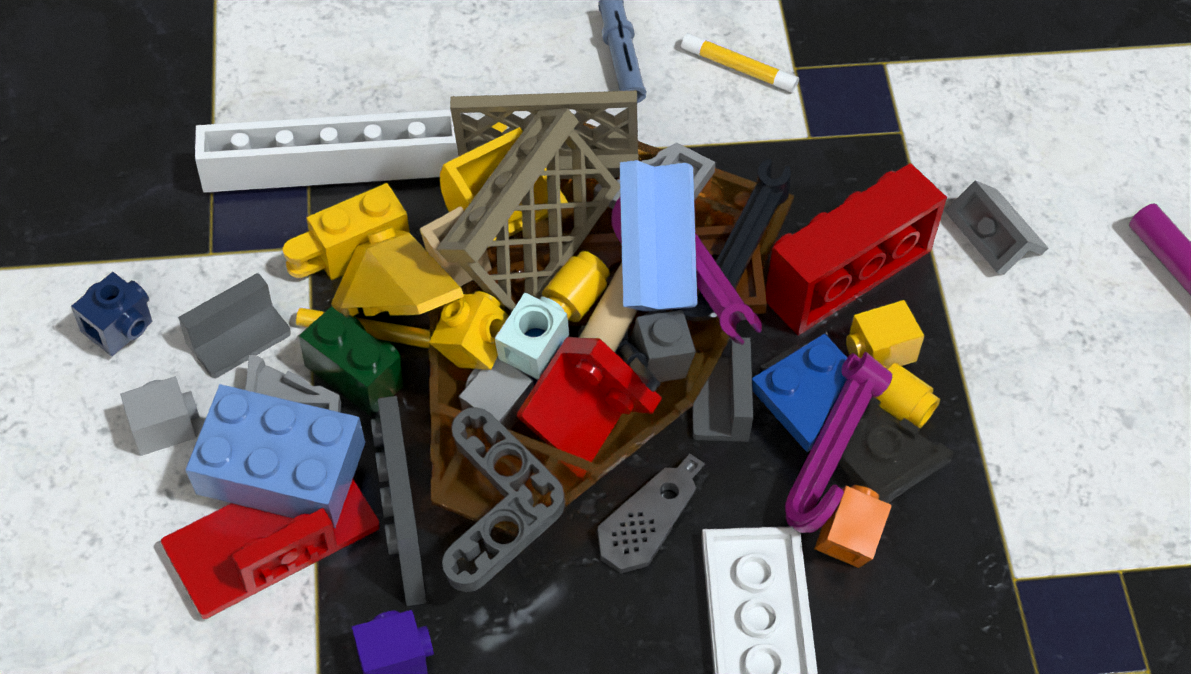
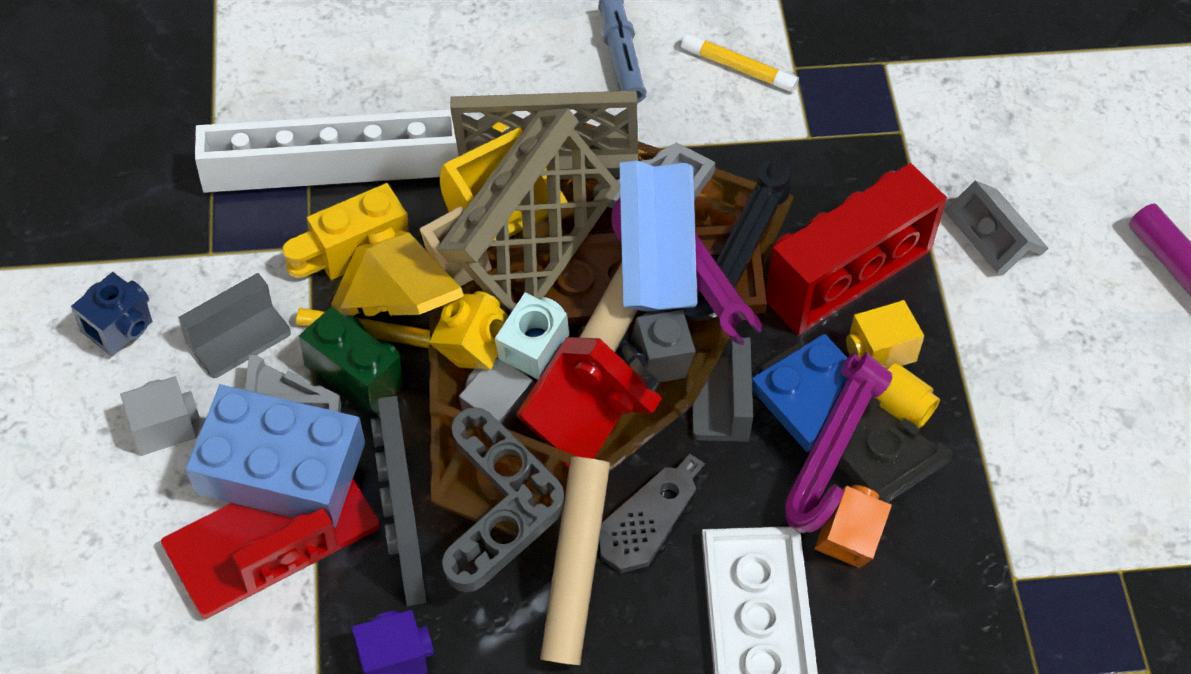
yellow brick [542,251,610,322] -> none
none -> tan piece [540,457,610,665]

